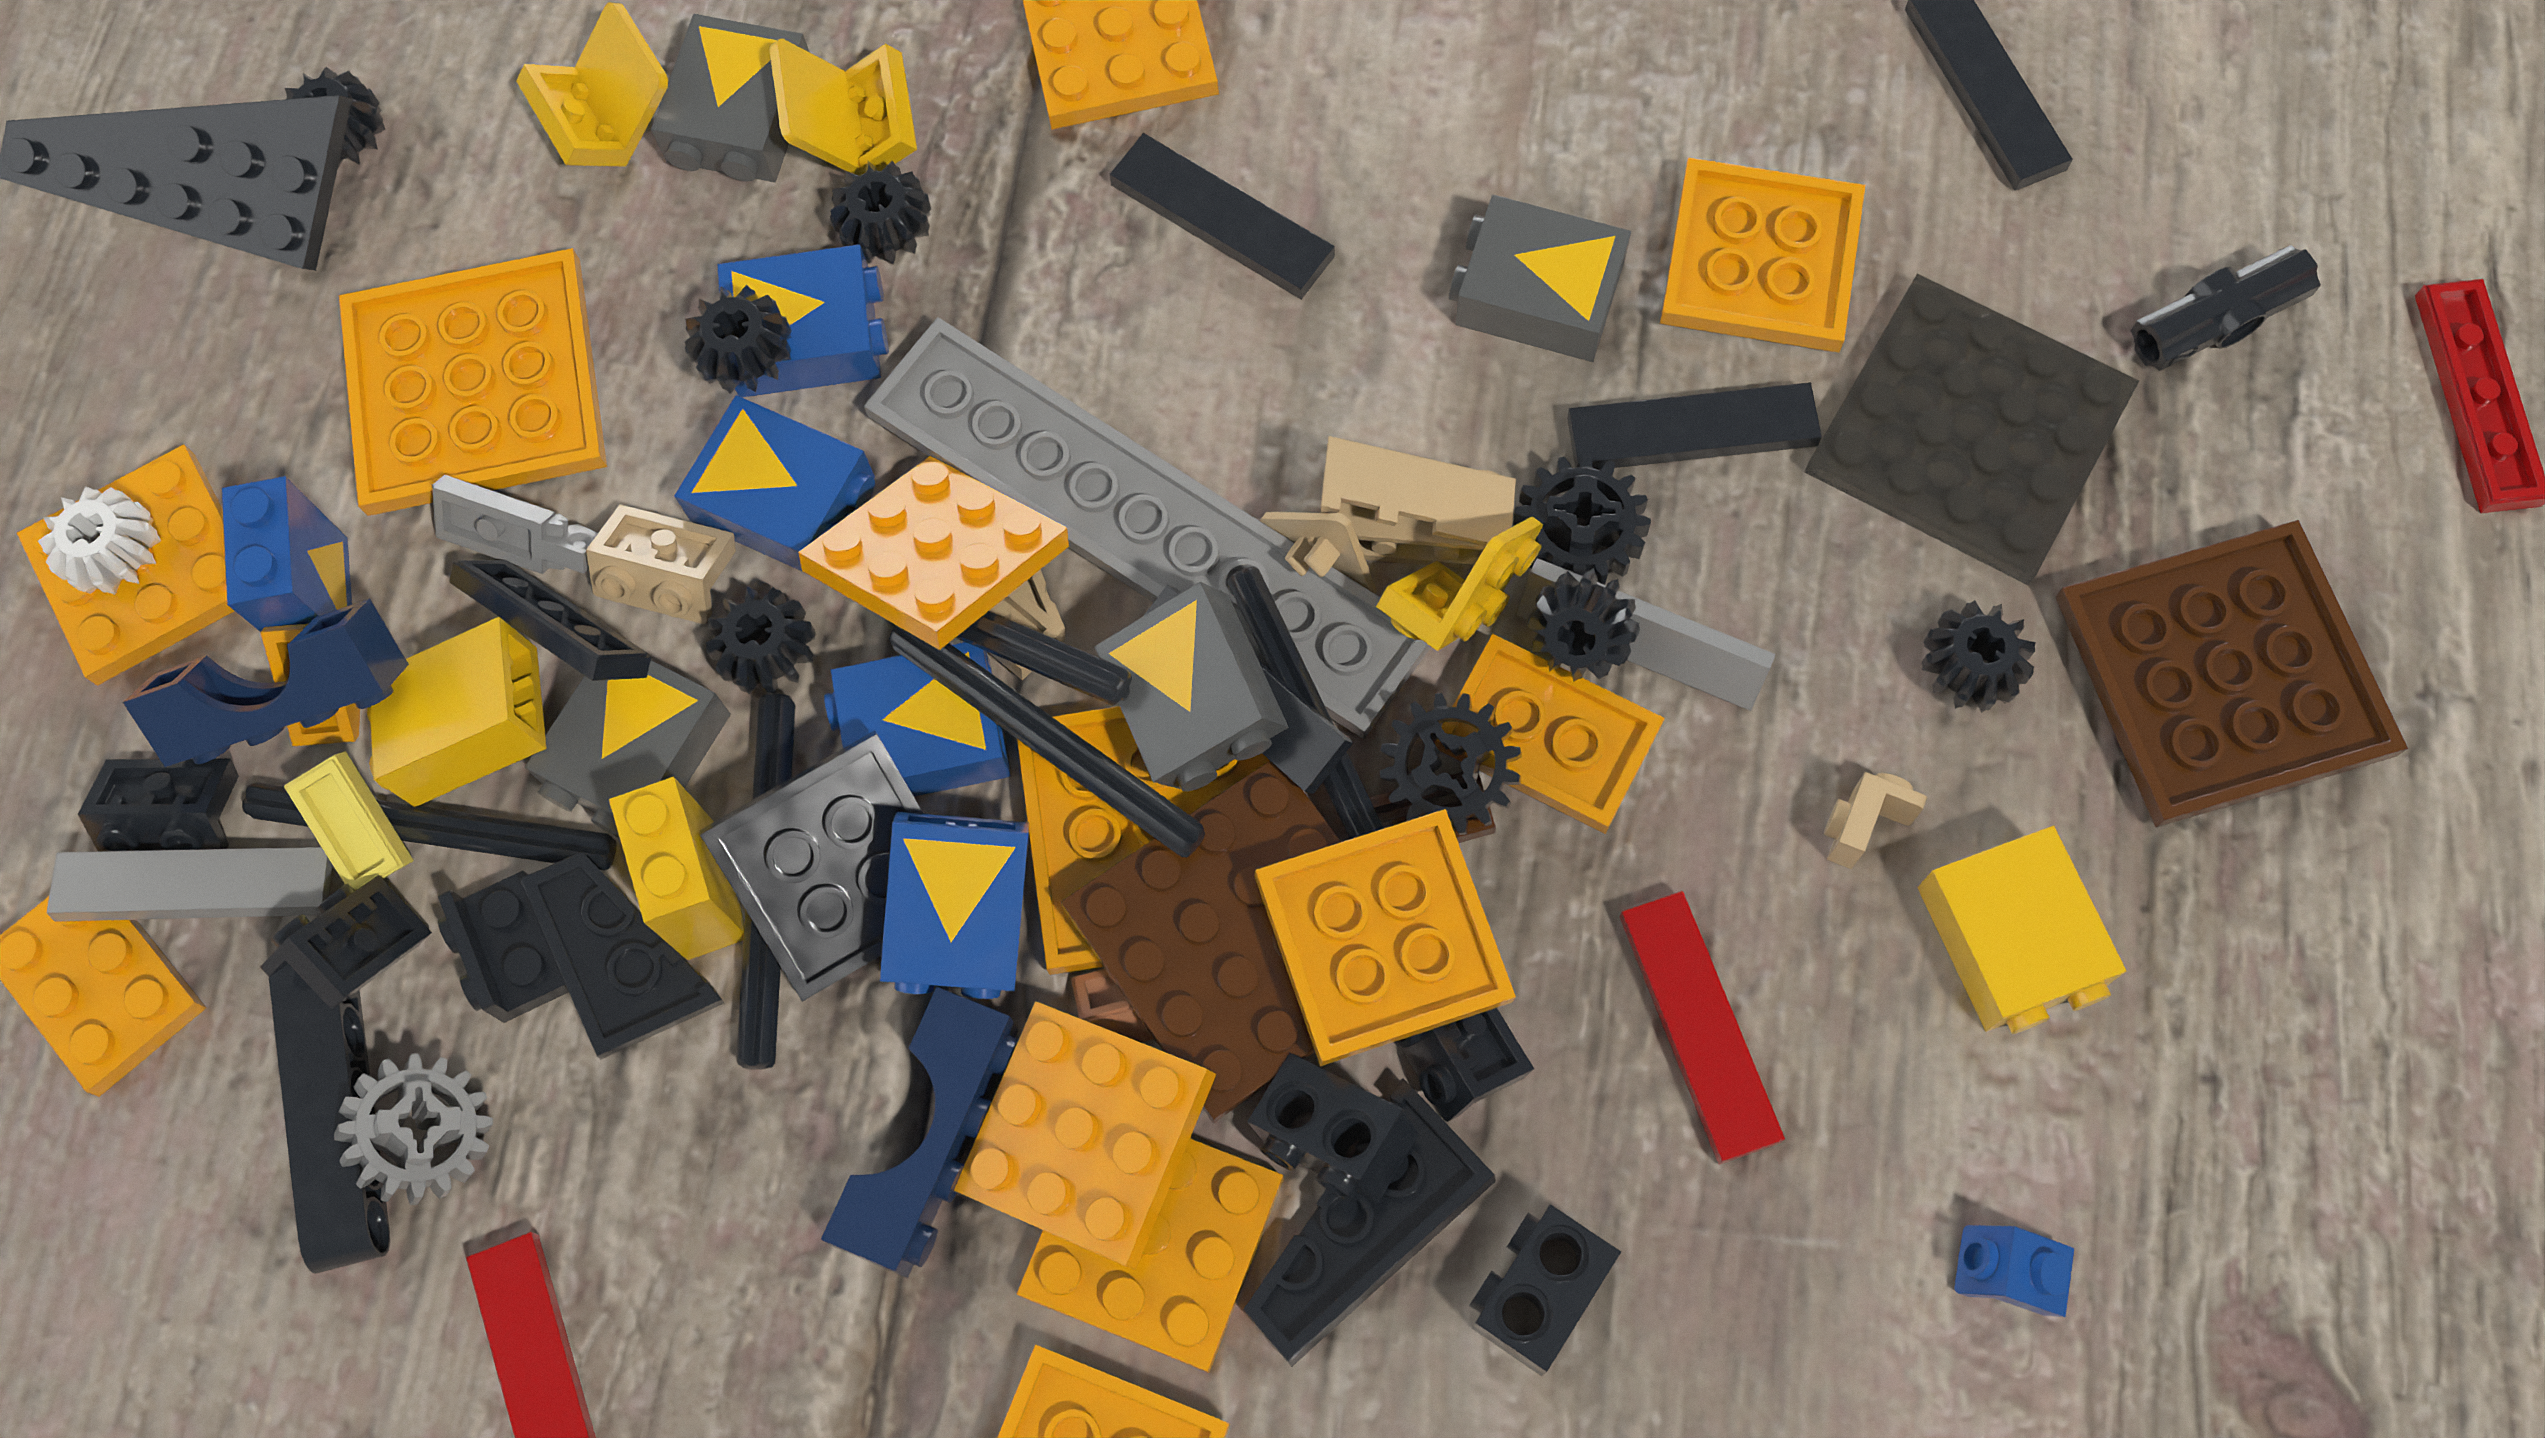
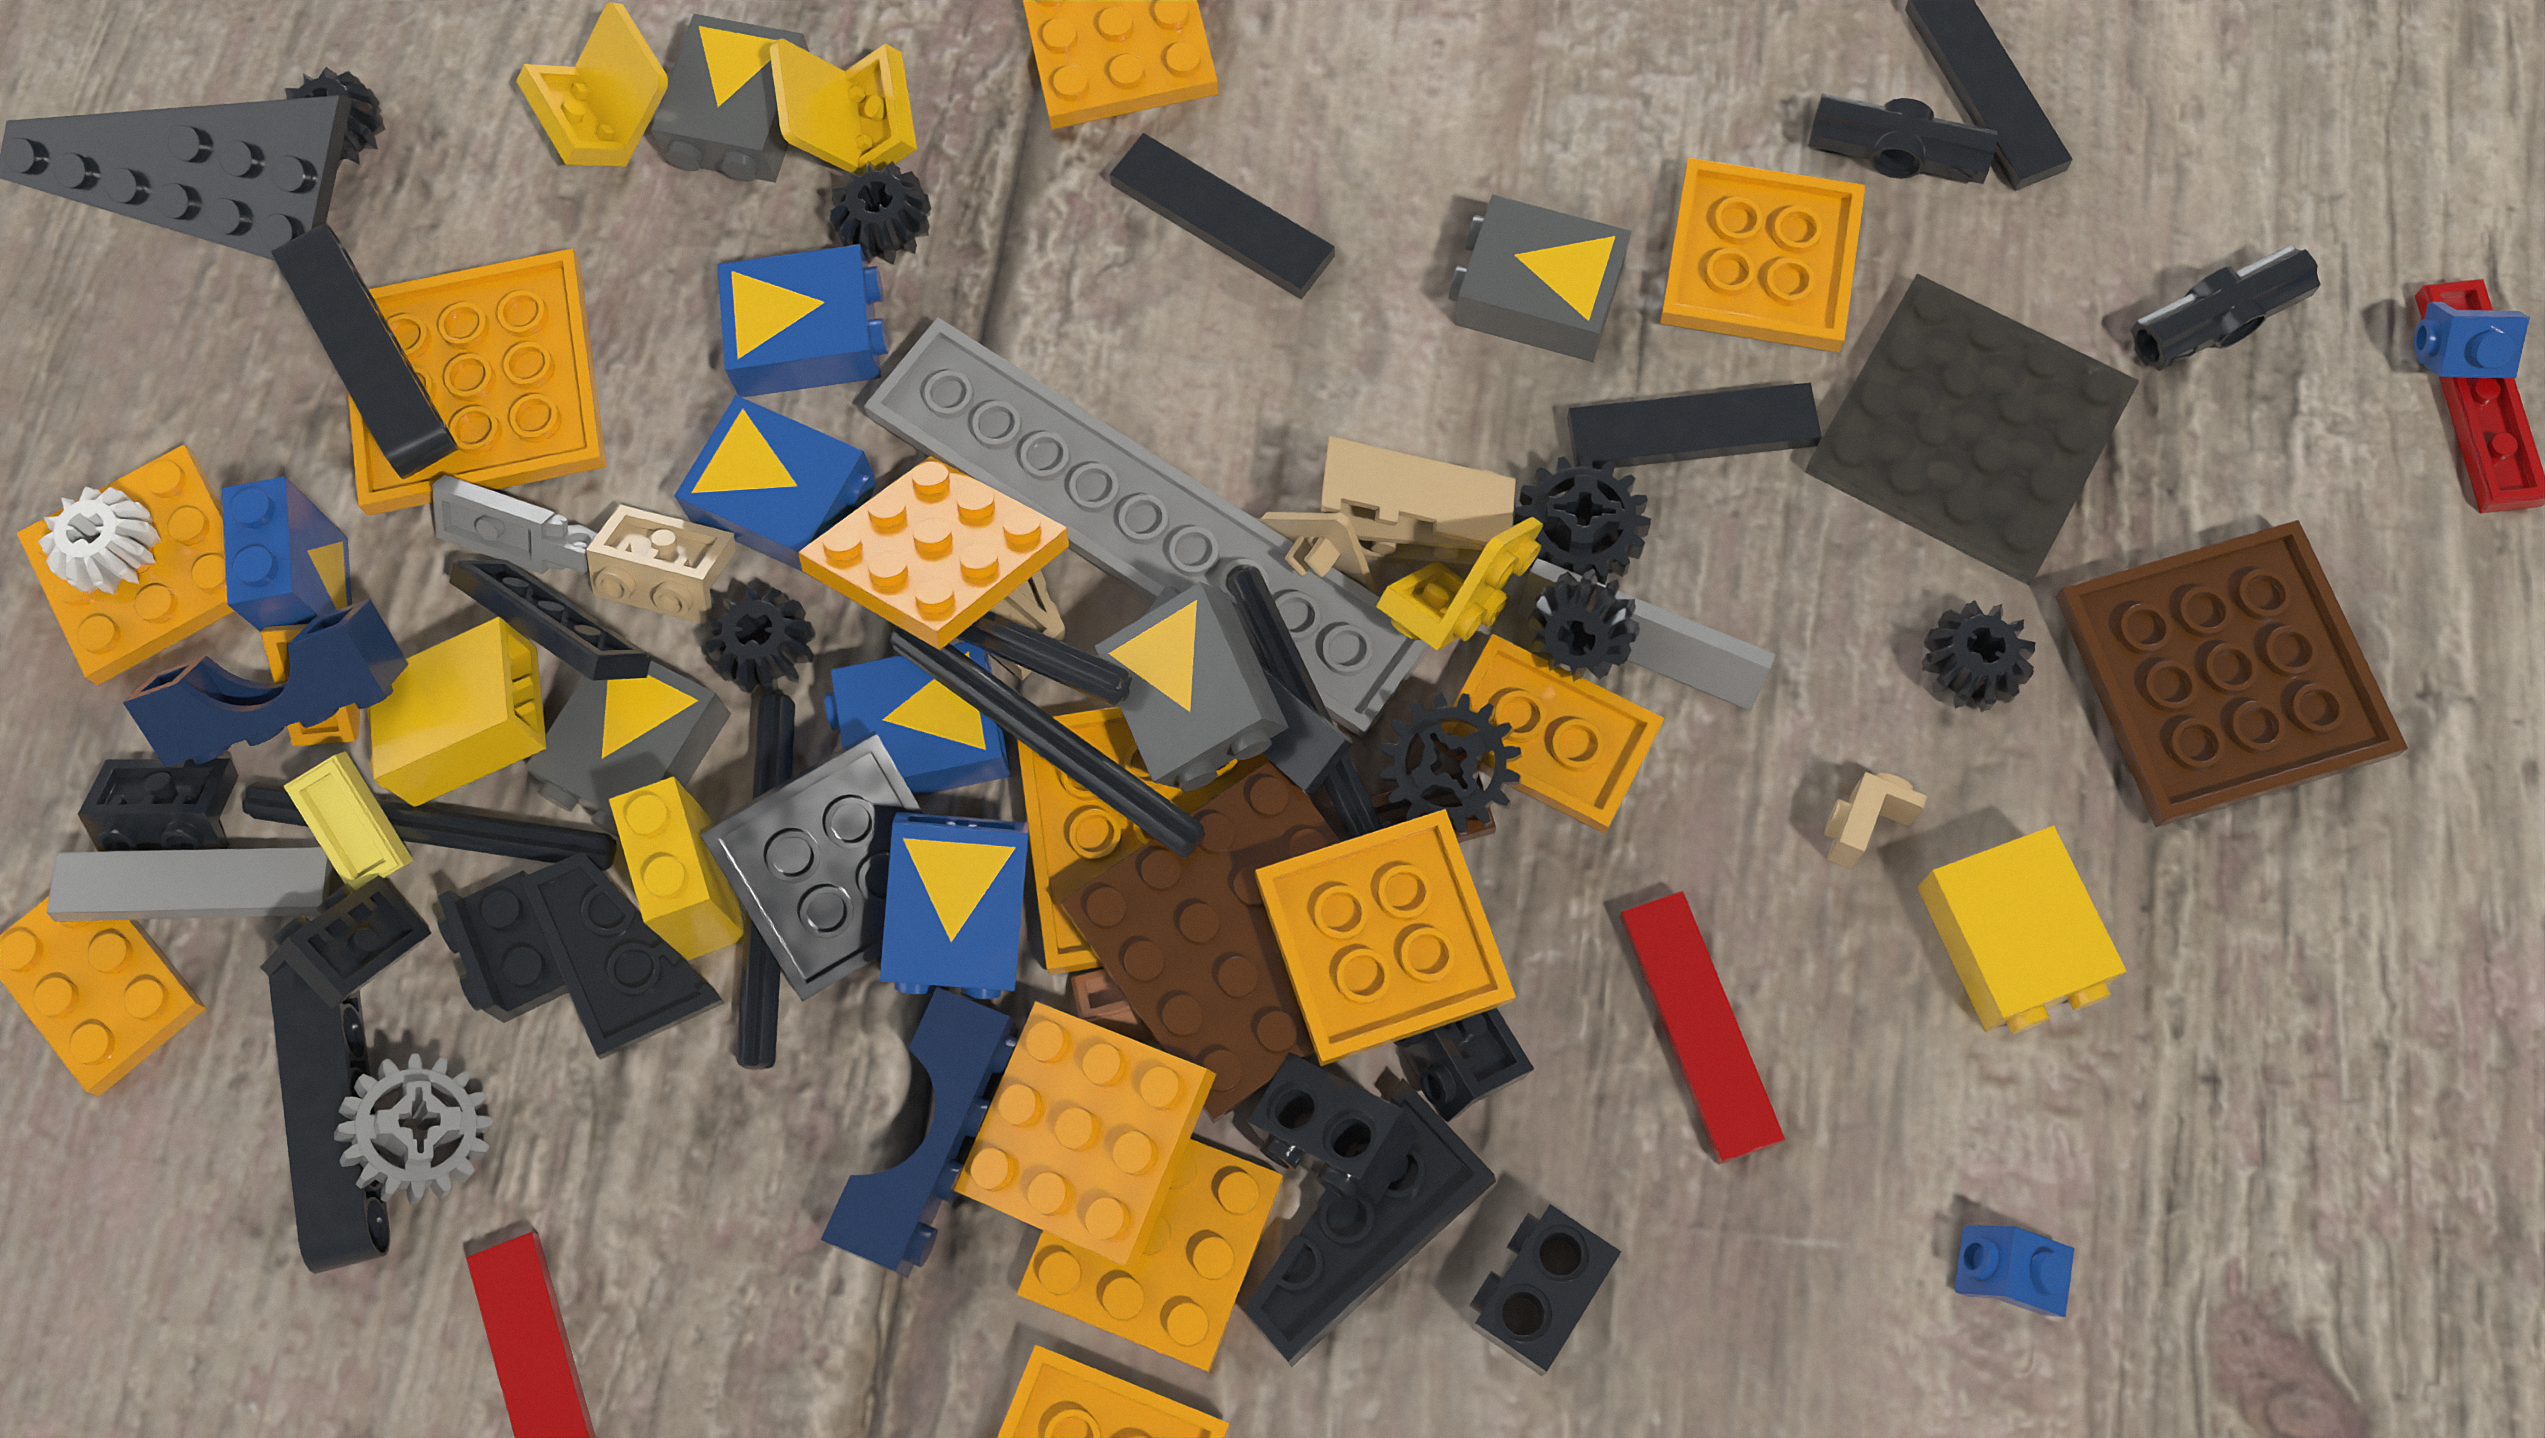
black gear [684,284,792,394] -> none
none -> black beam [271,222,459,480]
none -> black piece [1808,93,1998,184]
none -> blue bracket [2414,302,2530,378]

